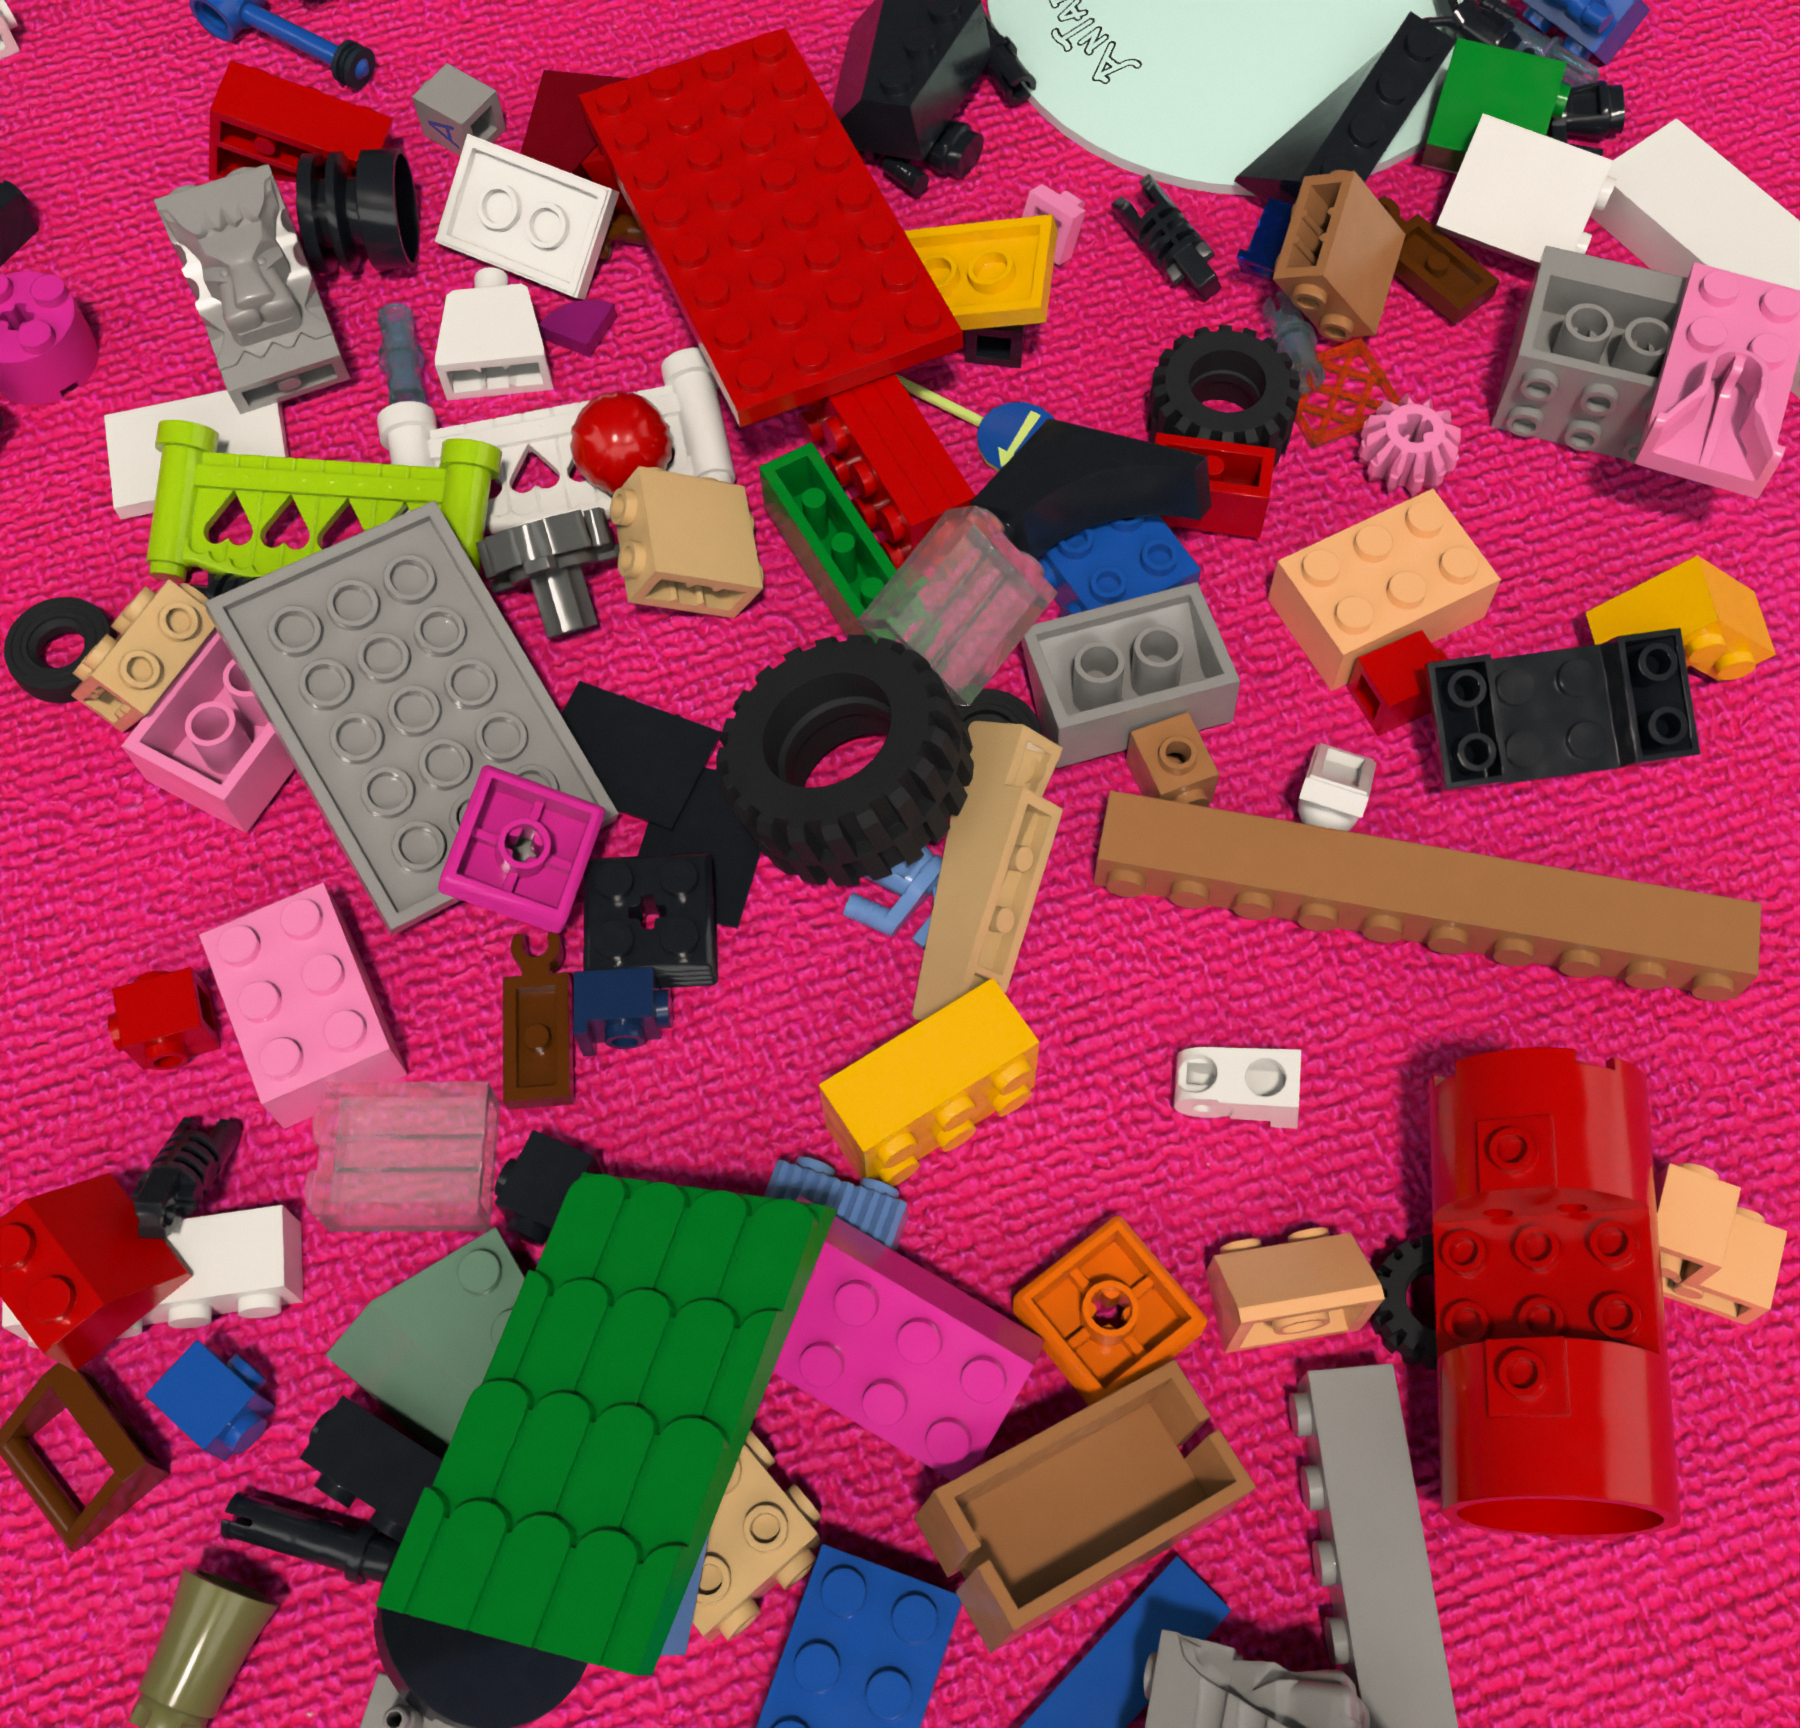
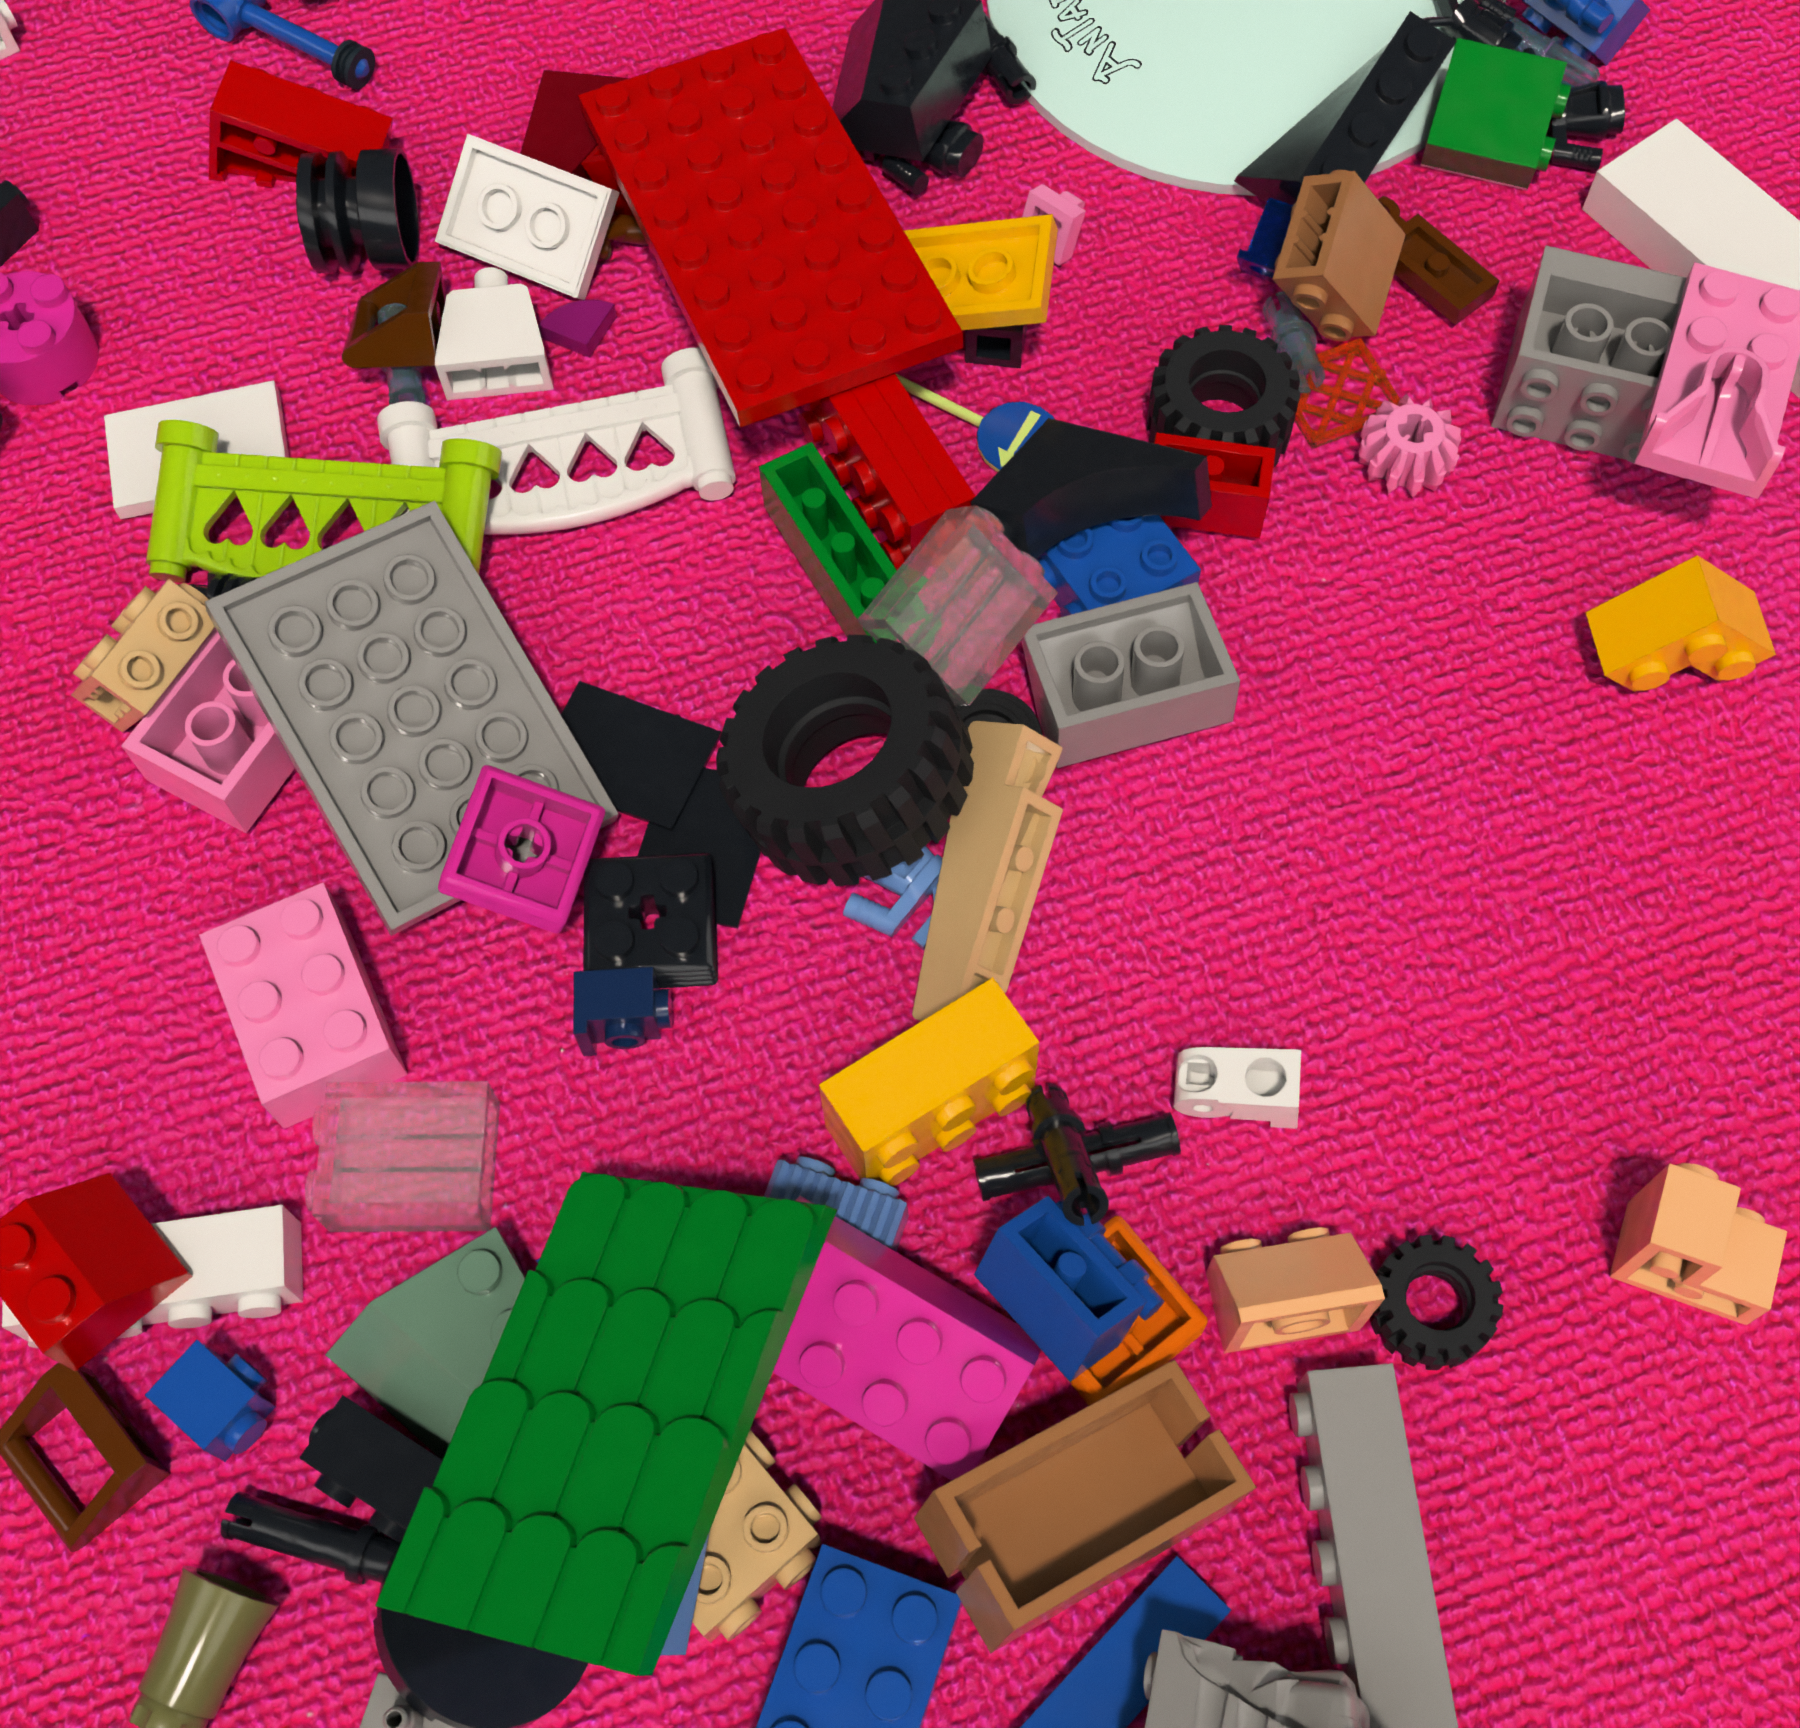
black tyre [4,597,118,703] -> none
red brick [108,967,221,1070] -> none
black hinge [132,1117,242,1239] -> none
light grey brick [154,164,350,415] -> none
light grey brick [412,63,506,156] -> none
dark grey piece [476,507,620,639] -> none
black brick [494,1130,603,1247] -> none
reddish brown plate [503,932,574,1110] -> none
red hair [570,391,673,496] -> none
tan brick [610,466,764,618] -> none
medium nougat brick [1093,790,1761,1001] -> none
black hinge [1111,174,1222,301] -> none
medium nougat brick [1126,712,1219,807] -> none
light nougat brick [1268,488,1501,691] -> none
white tile [1297,743,1377,831] -> none
red brick [1347,630,1449,736] -> none
black slope [1424,628,1700,790] -> none
red cylinder [1428,1047,1681,1540] -> none
white brick [1435,113,1617,268] -> none
none -> reddish brown tile [342,261,446,368]
none -> black pin [973,1112,1181,1202]
none -> blue brick [974,1196,1164,1382]
none -> black pin [1026,1083,1109,1226]

